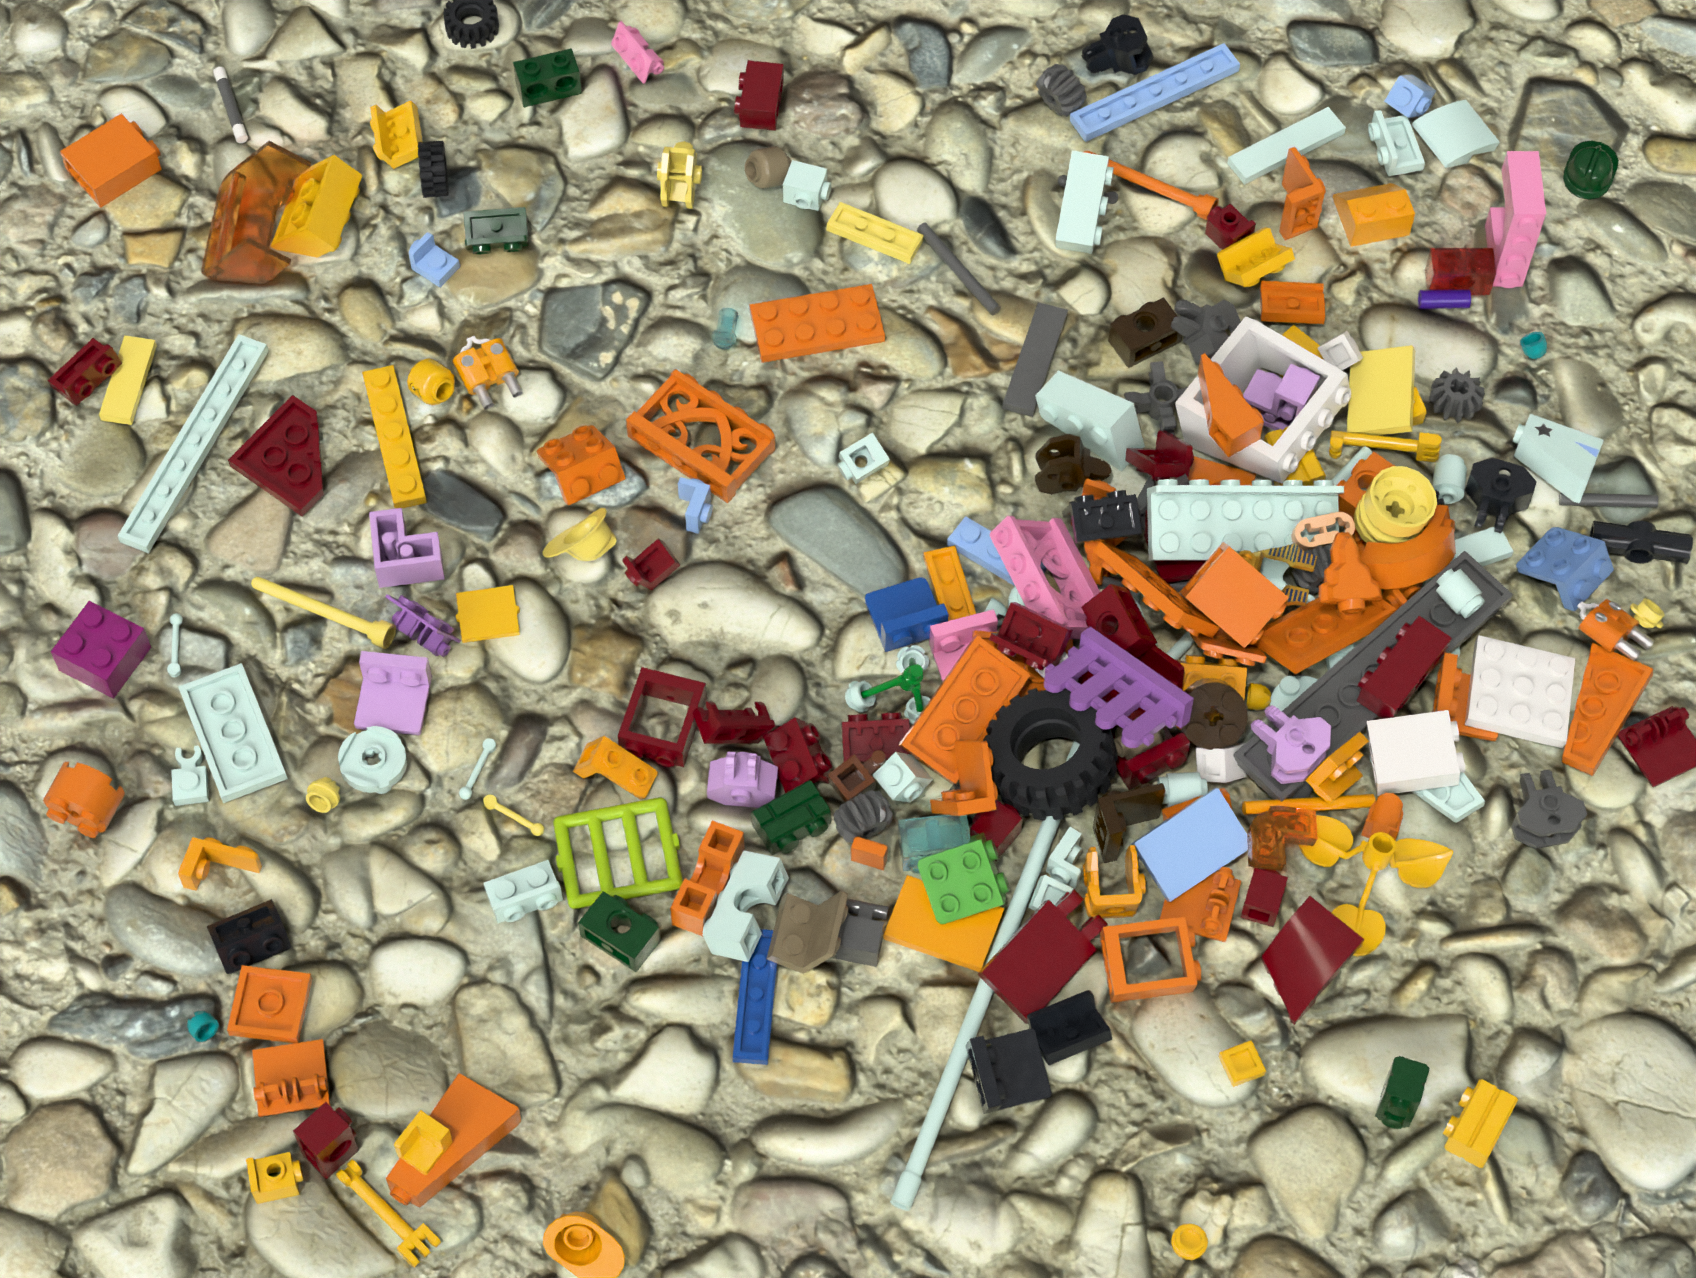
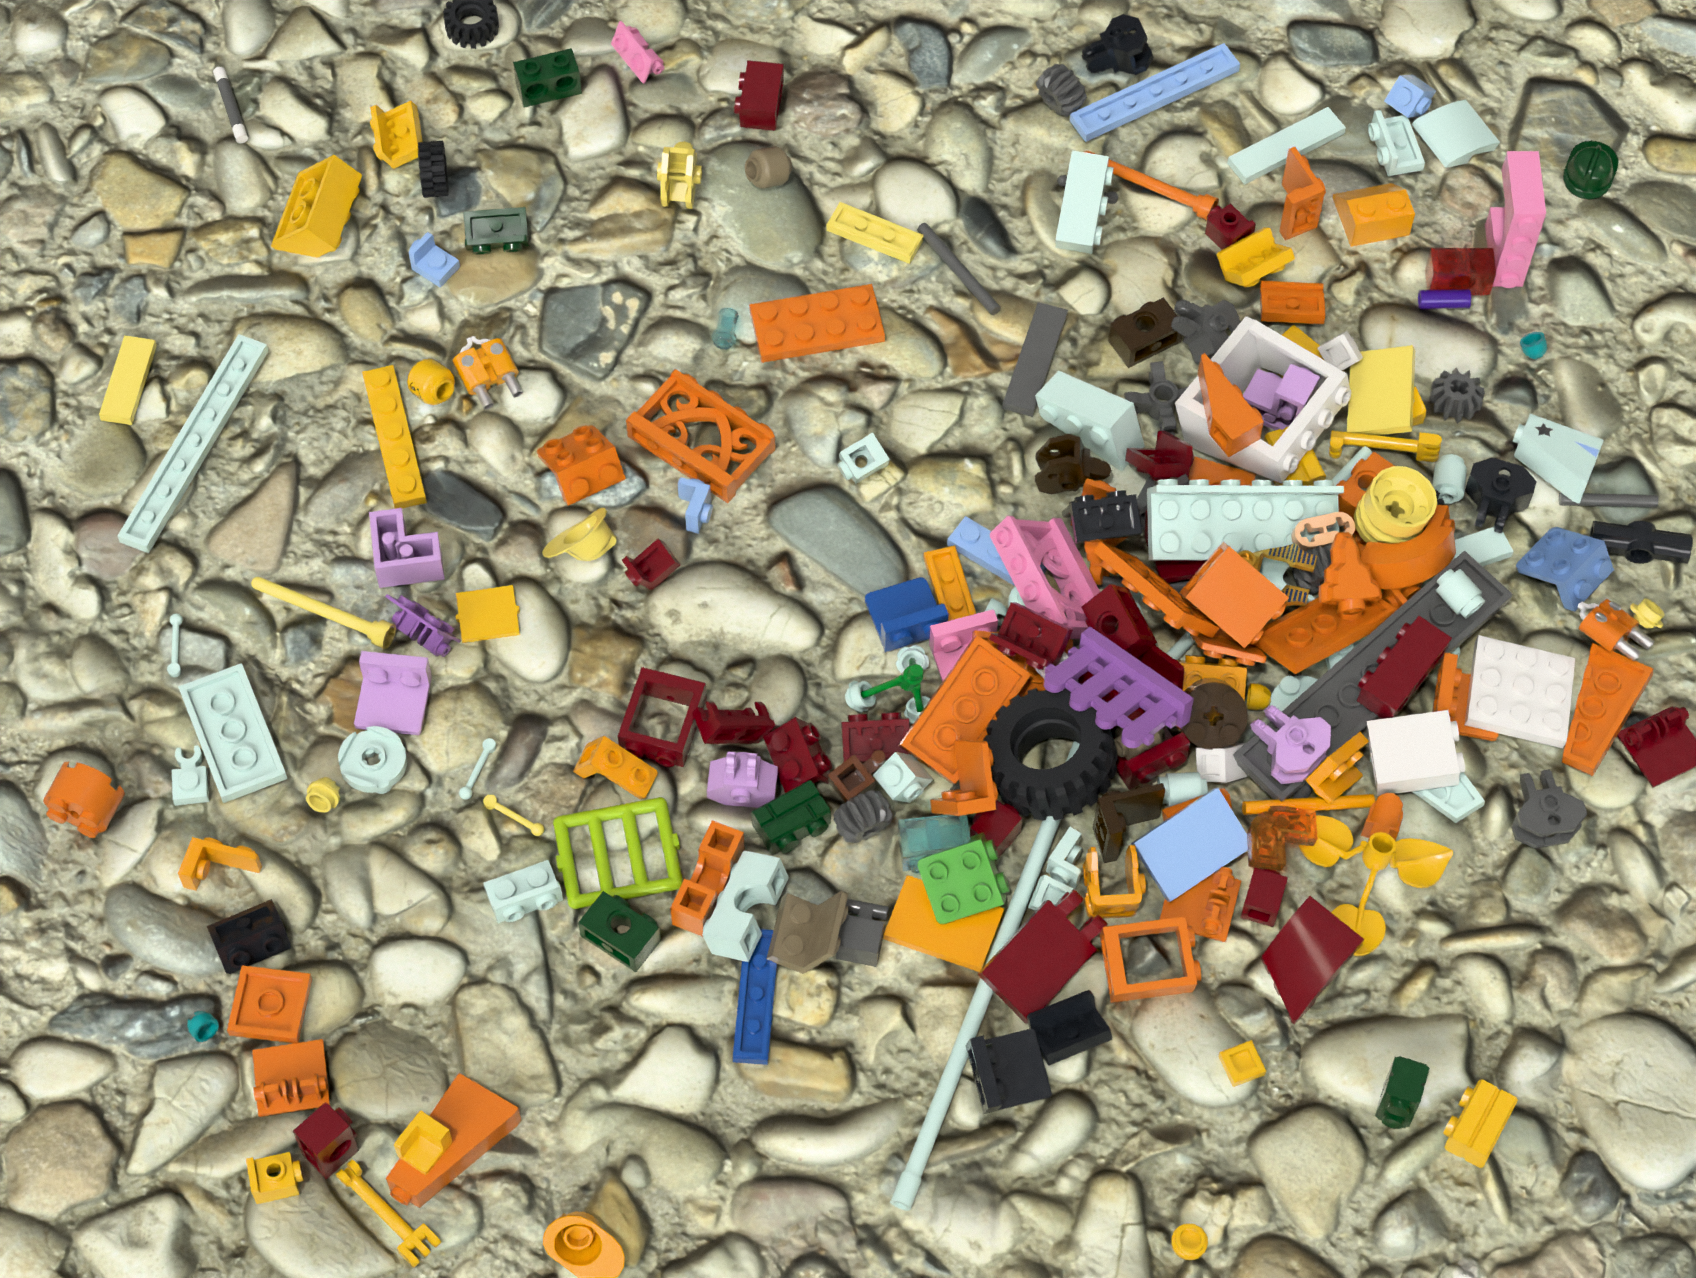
dark red bracket [47,338,122,406] -> none
magenta brick [51,601,152,699] -> none
orange brick [60,113,162,208] -> none
clear orange windscreen [201,140,311,284] -> none
dark red plate [228,395,324,517] -> none
light aqua brick [783,160,831,211] -> none
orange tile [851,836,888,871] -> none

